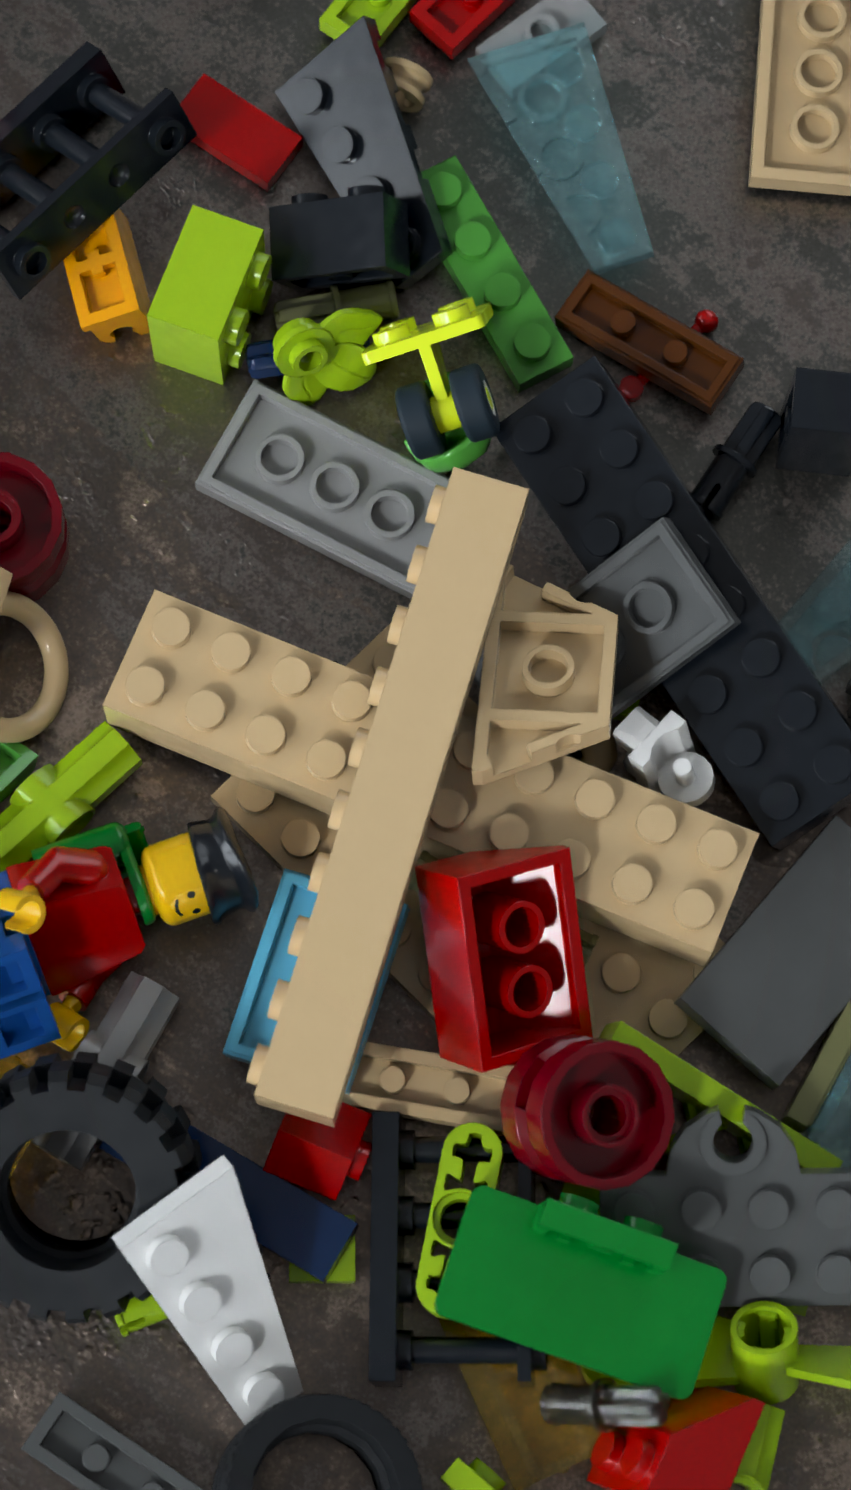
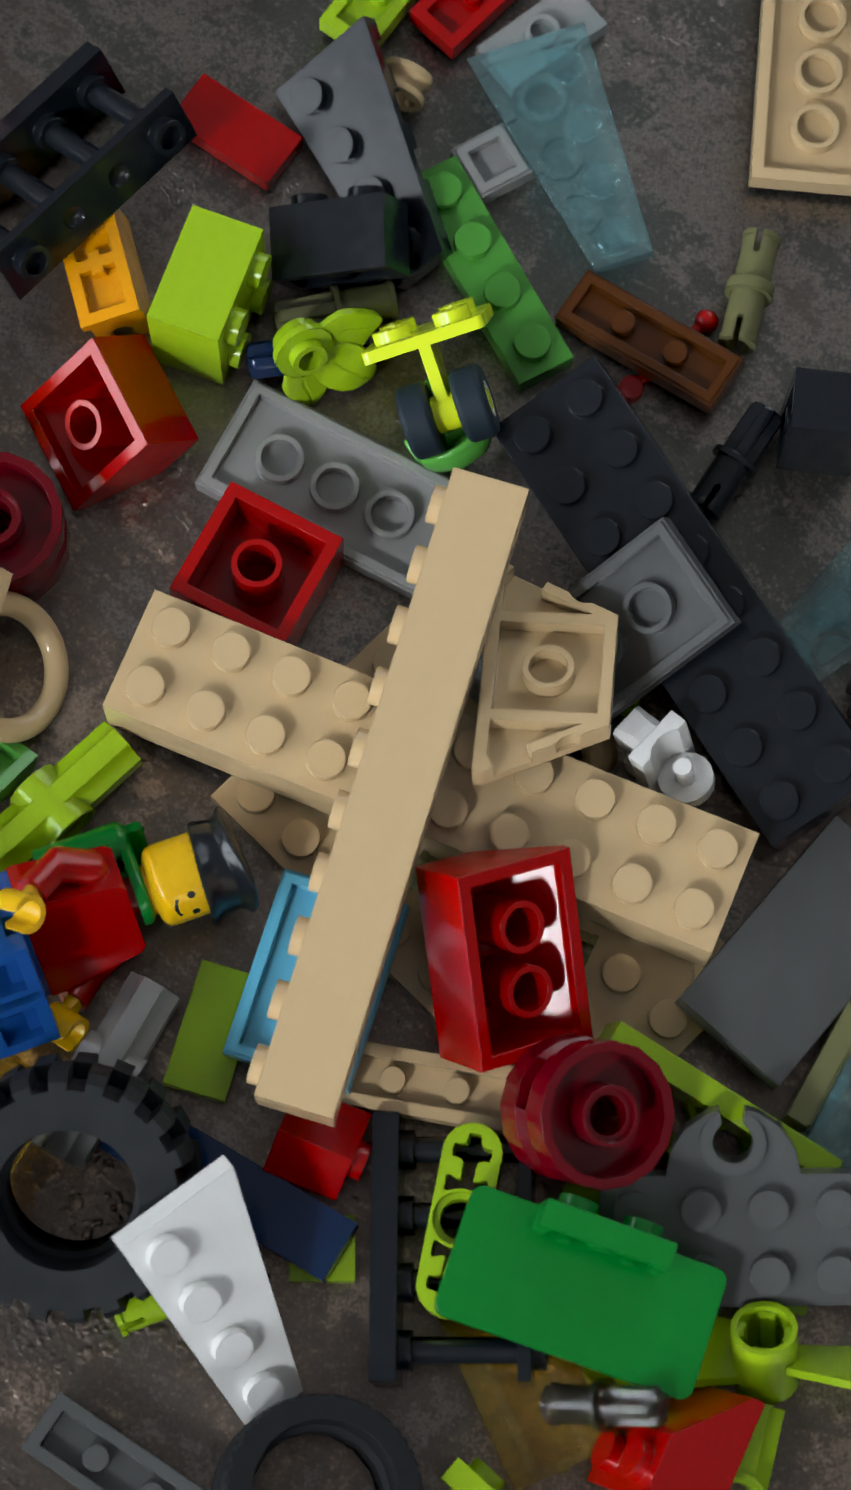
none -> red slope [21,334,199,511]
none -> lime tile [162,959,249,1105]
none -> red brick [169,481,344,646]
none -> light grey tile [450,122,533,205]
none -> olive pin [717,227,781,355]

